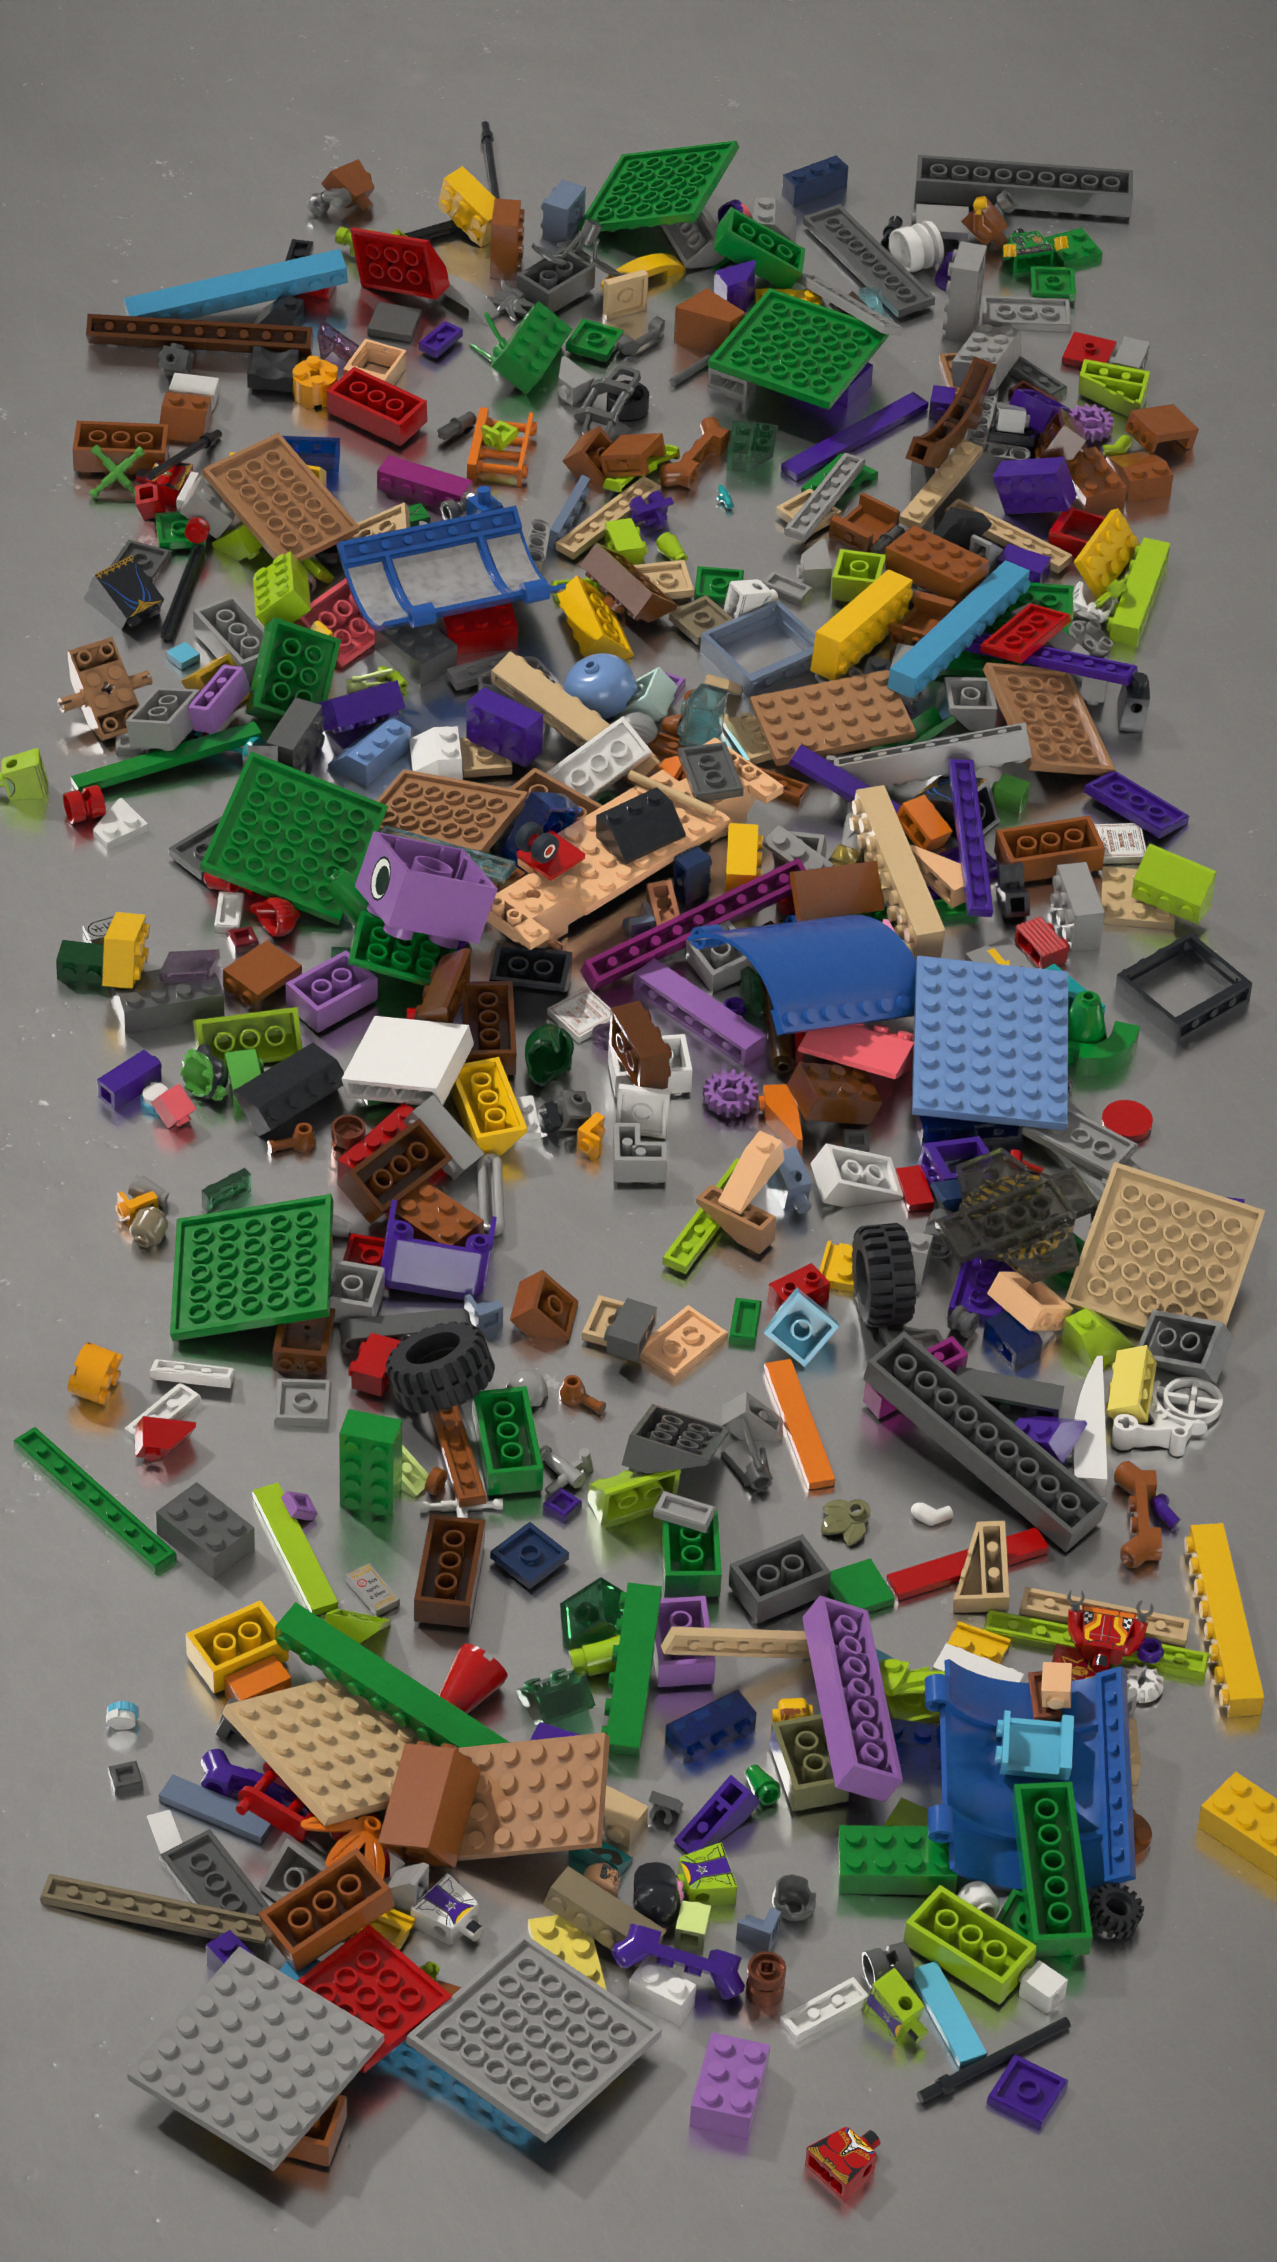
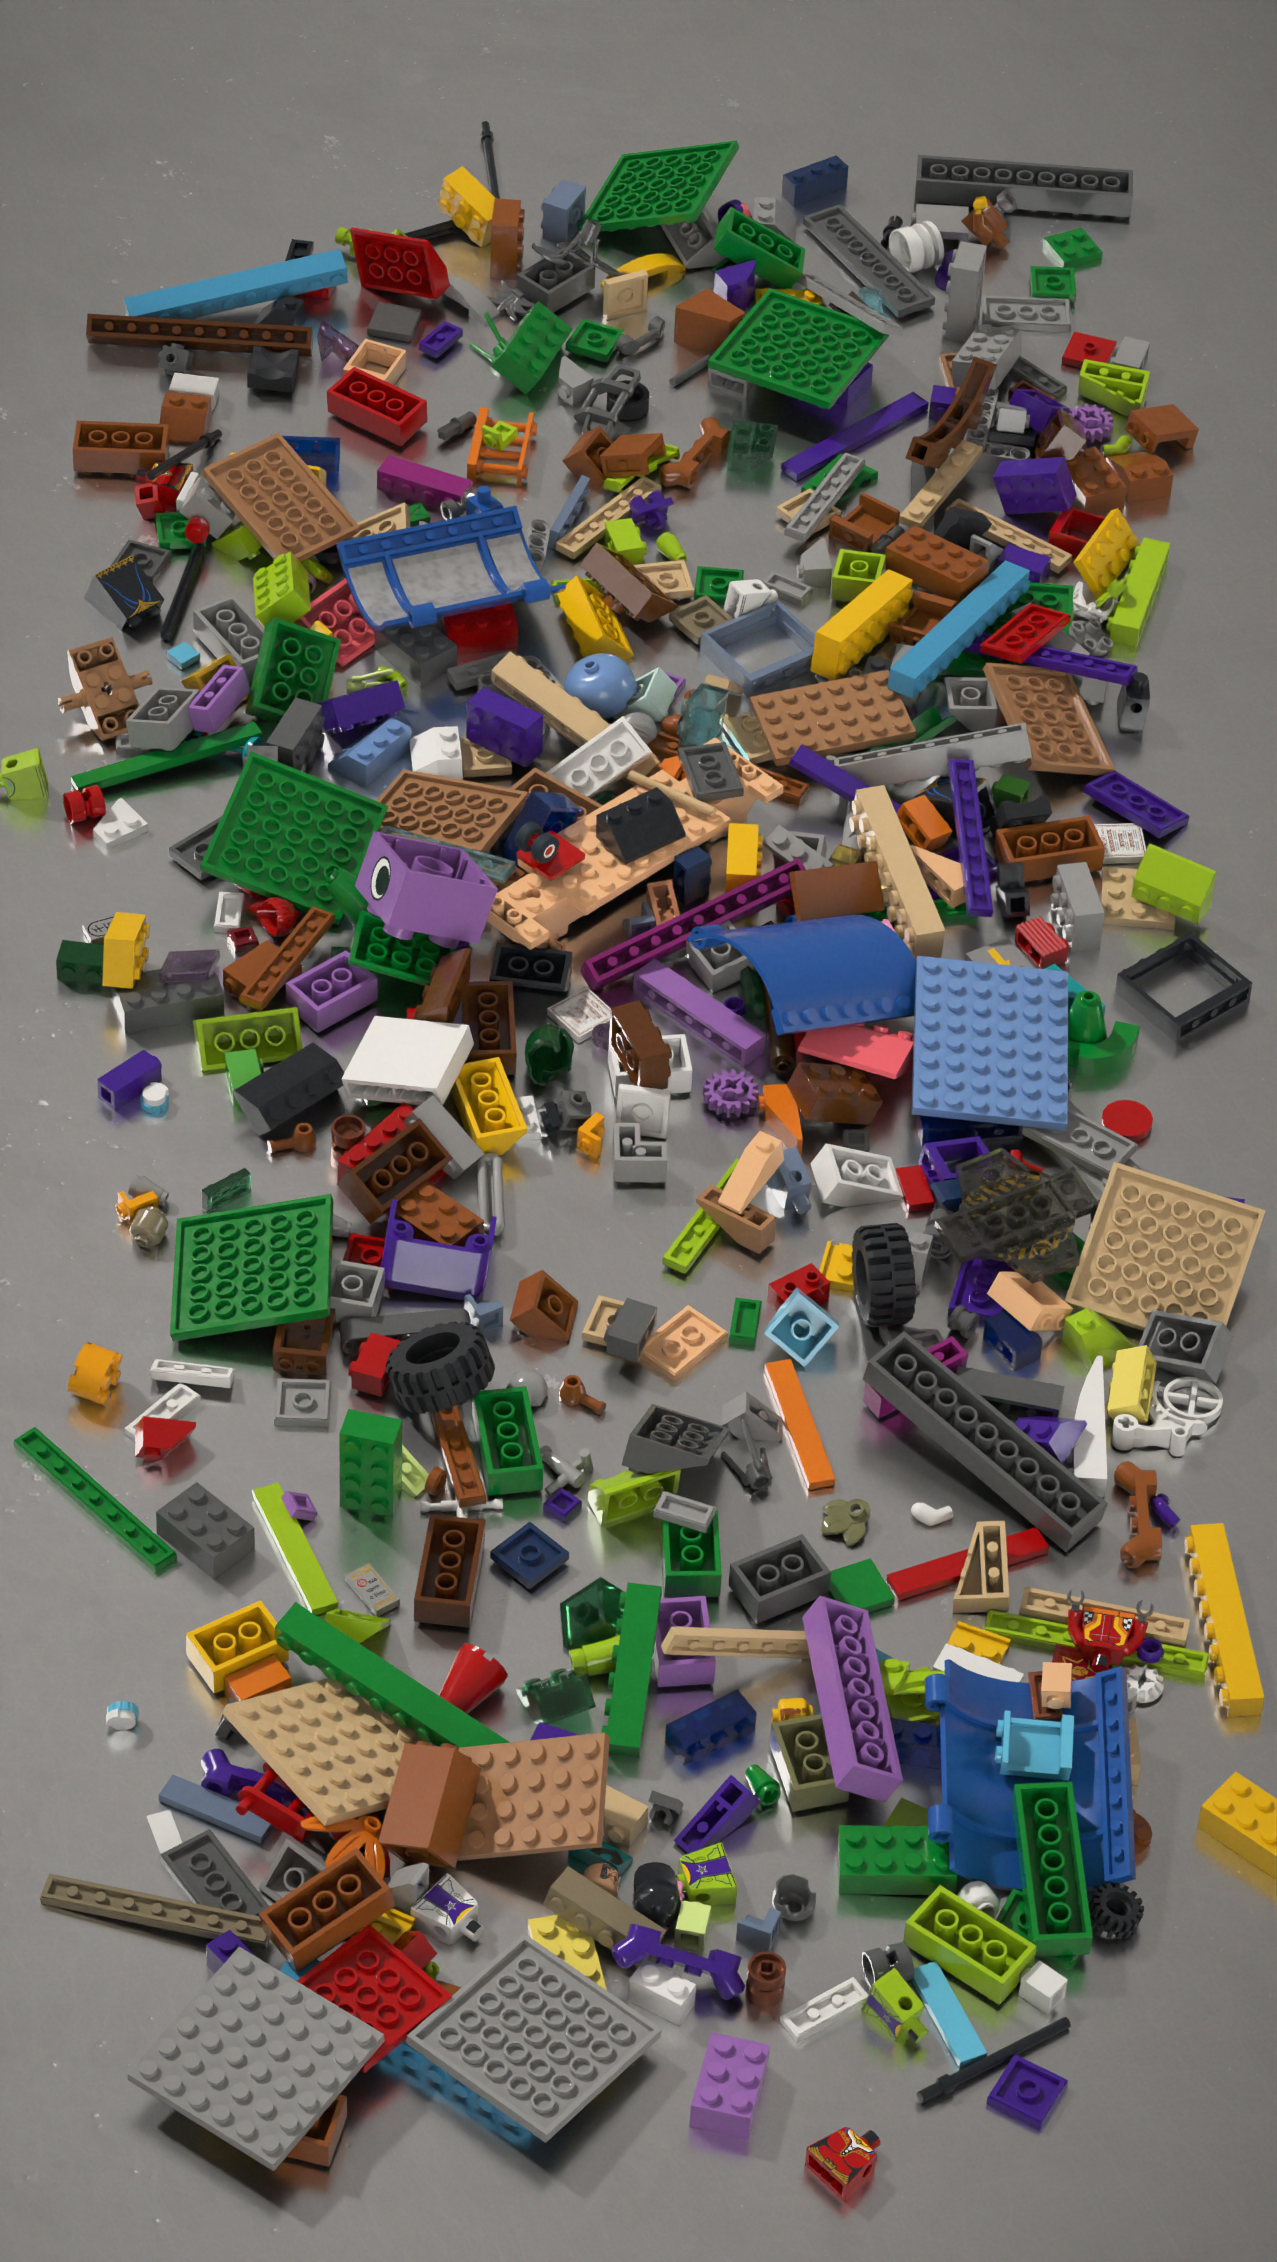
bright green piece [89,445,145,499] -> none
dark grey tile [108,1761,144,1795] -> none
coral brick [151,1083,196,1129] -> none
bright green hair [180,1043,229,1101] -> none
red cone [204,873,240,893] -> none
light orange brick [293,356,338,408] -> none
dark orange torso [307,159,375,216] -> none
teal helmet [717,484,734,510] -> none
torso [1000,228,1069,274] -> none
none -> dark orange tile [239,906,335,1011]
none -> red brick [393,1931,437,1969]
none -> black brick [988,795,1052,837]

